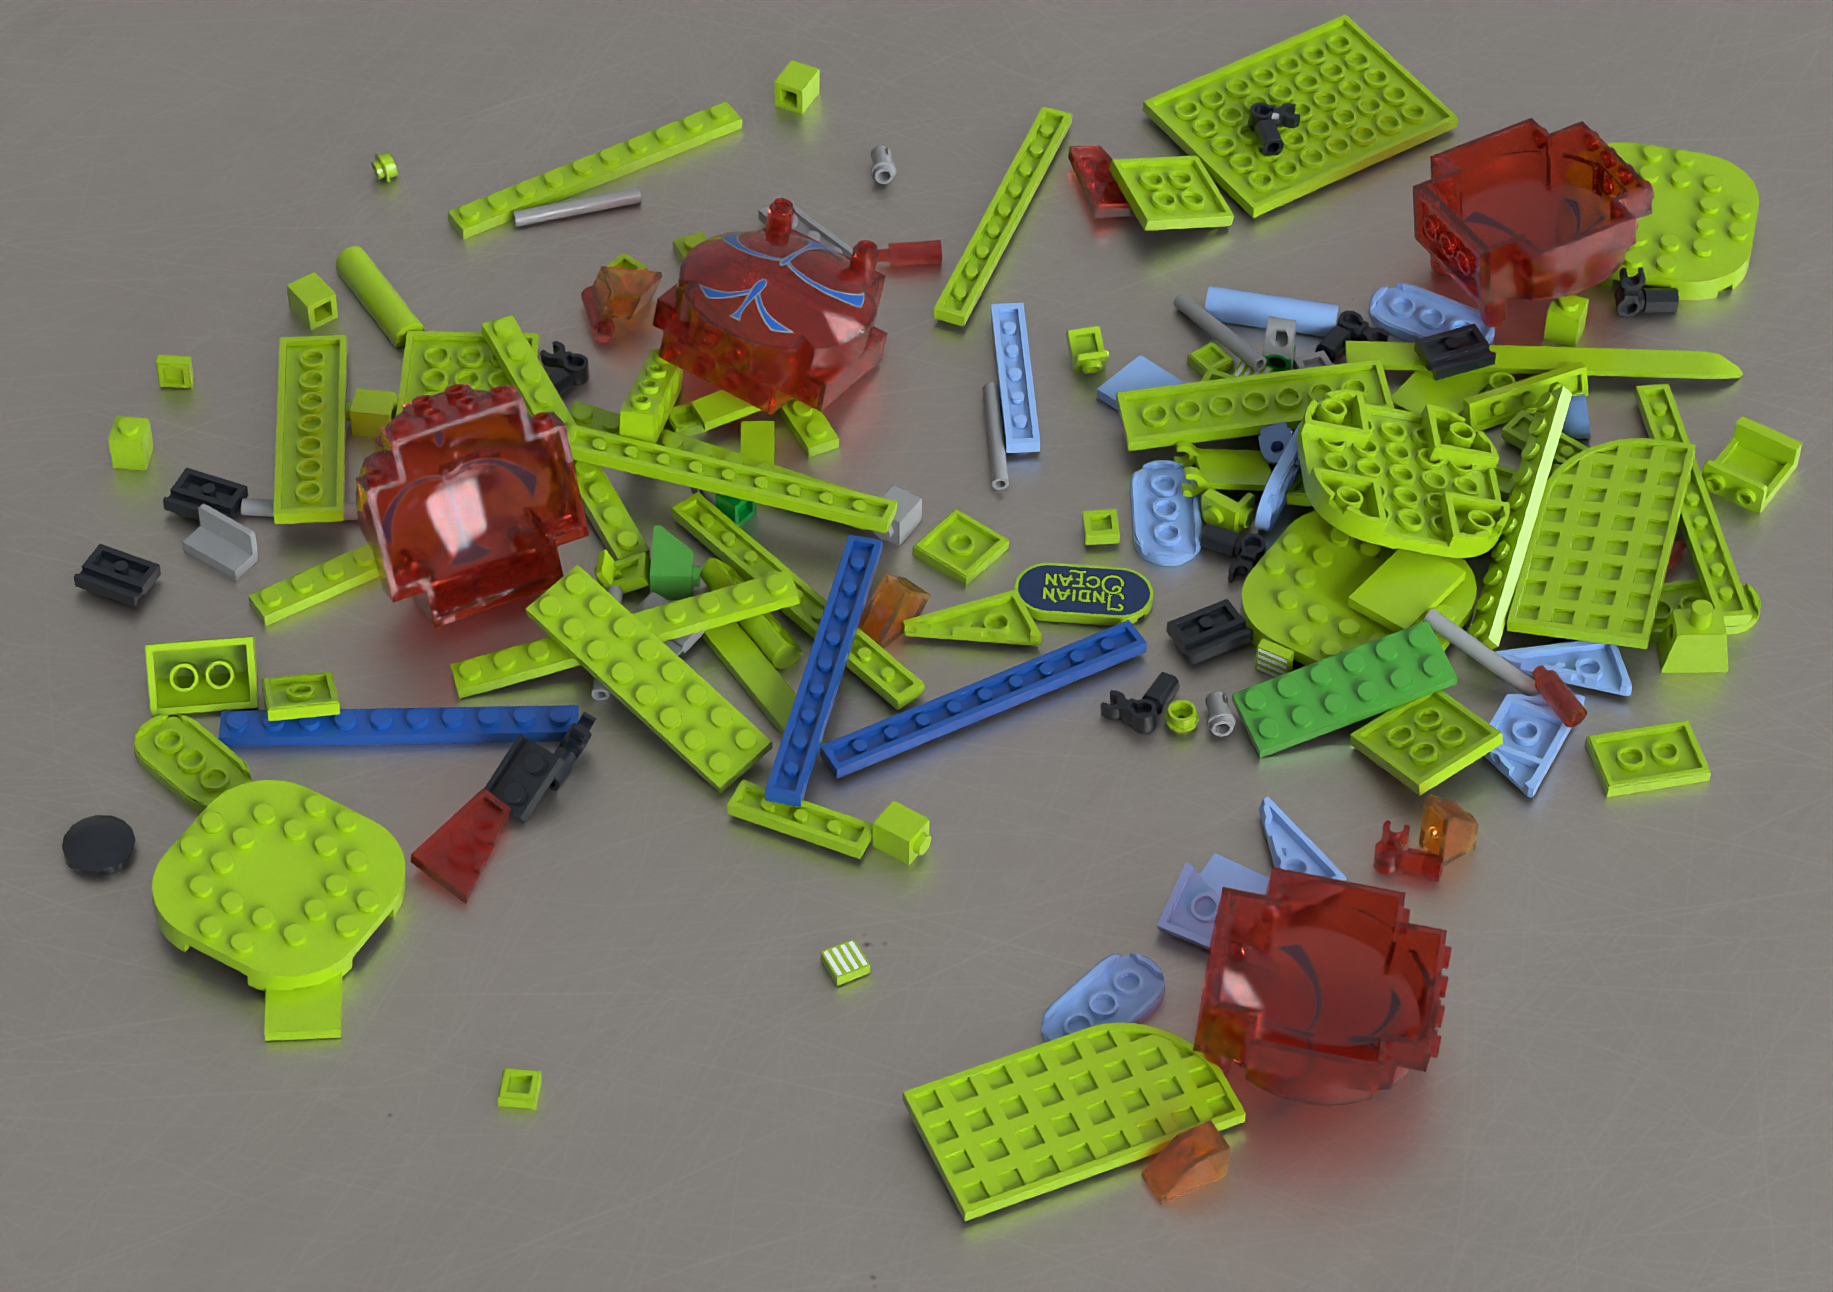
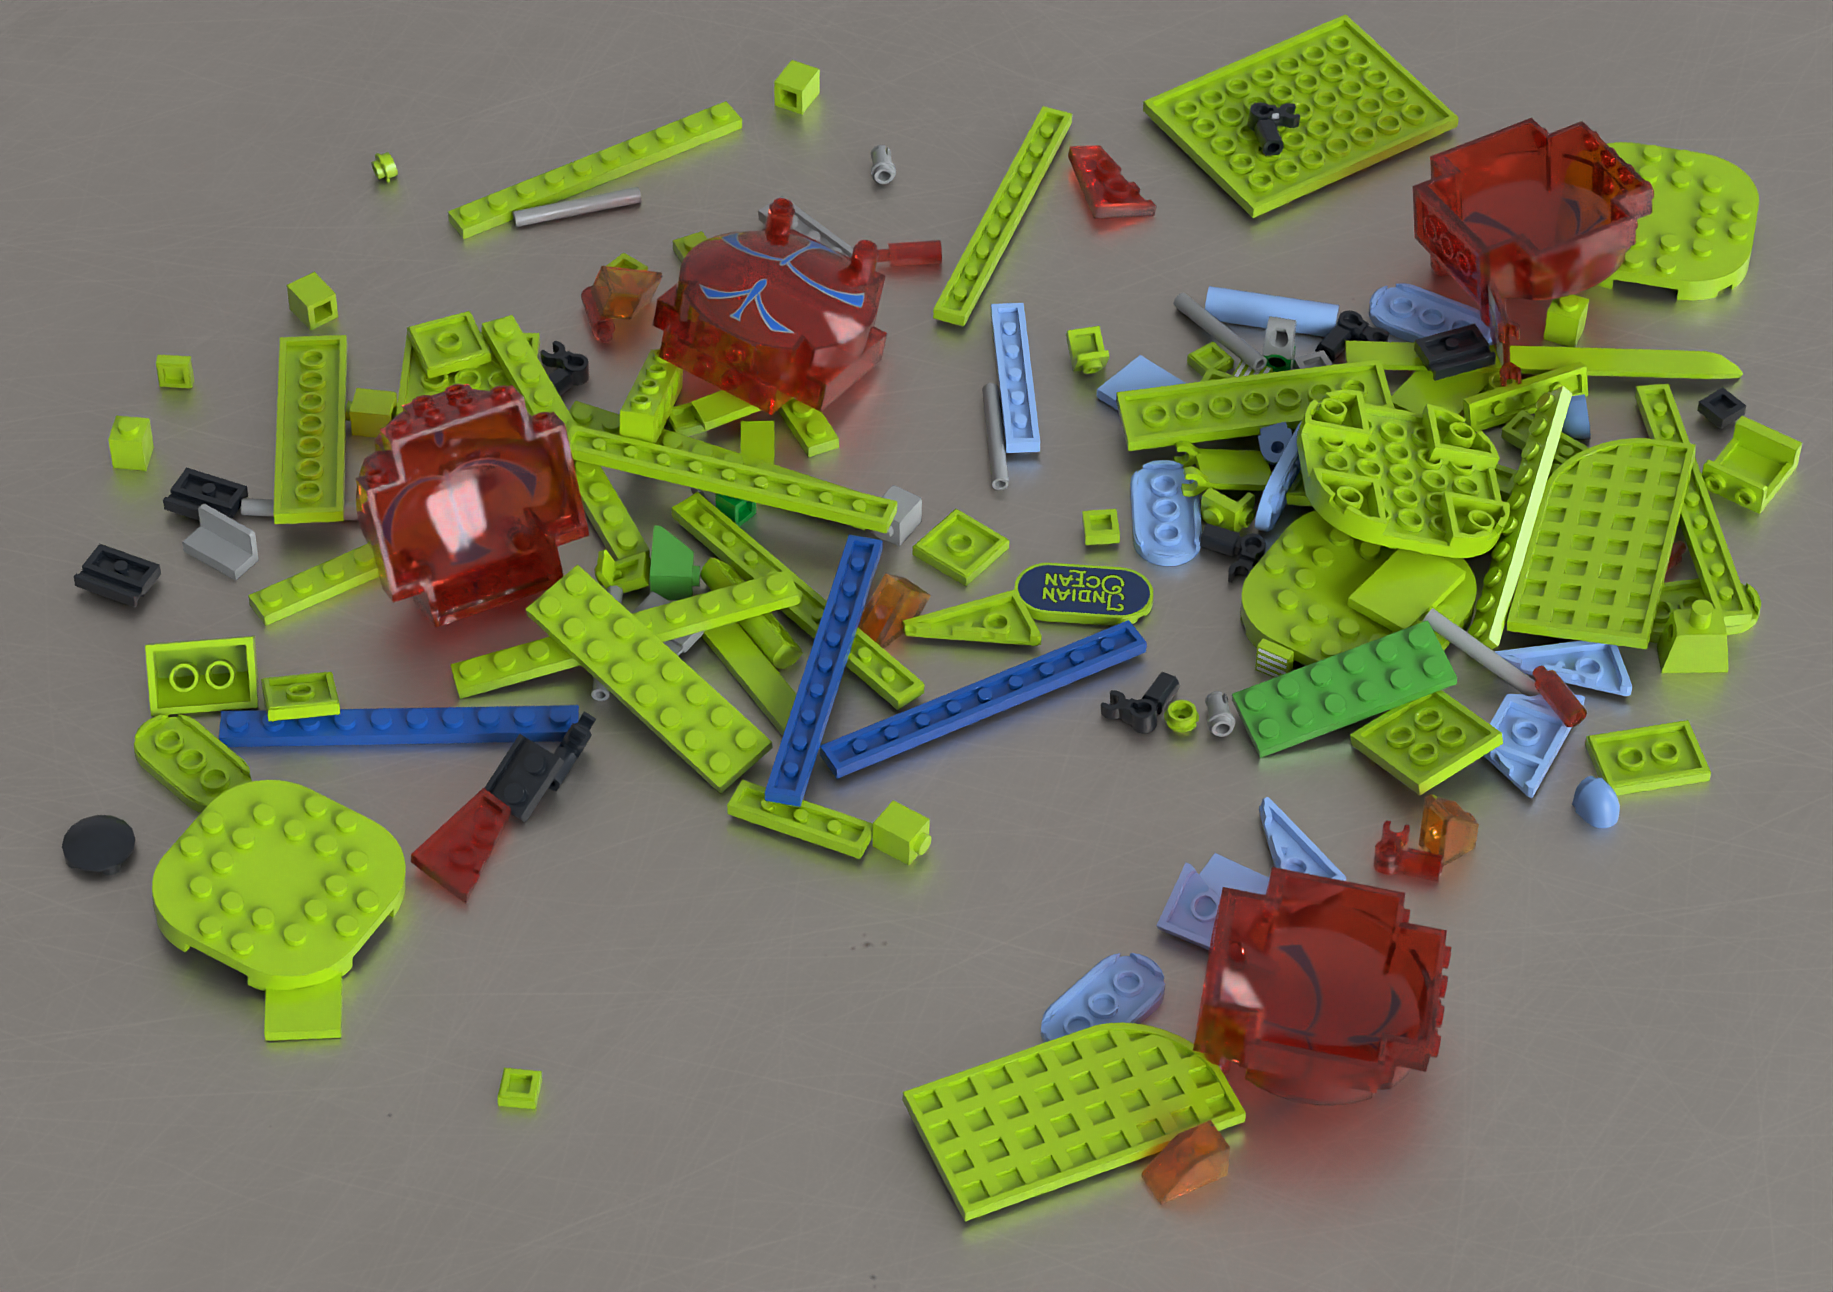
lime brick [336,246,425,348] -> none
lime tile [820,939,870,986] -> none
lime plate [1109,155,1234,231] -> none
black plate [1166,599,1253,665] -> none
black bar [1614,267,1679,317] -> none
none -> lime tile [407,311,491,379]
none -> clear red flag [1488,281,1522,387]
none -> medium blue piece [1572,776,1620,828]
none -> black plate [1697,387,1747,429]

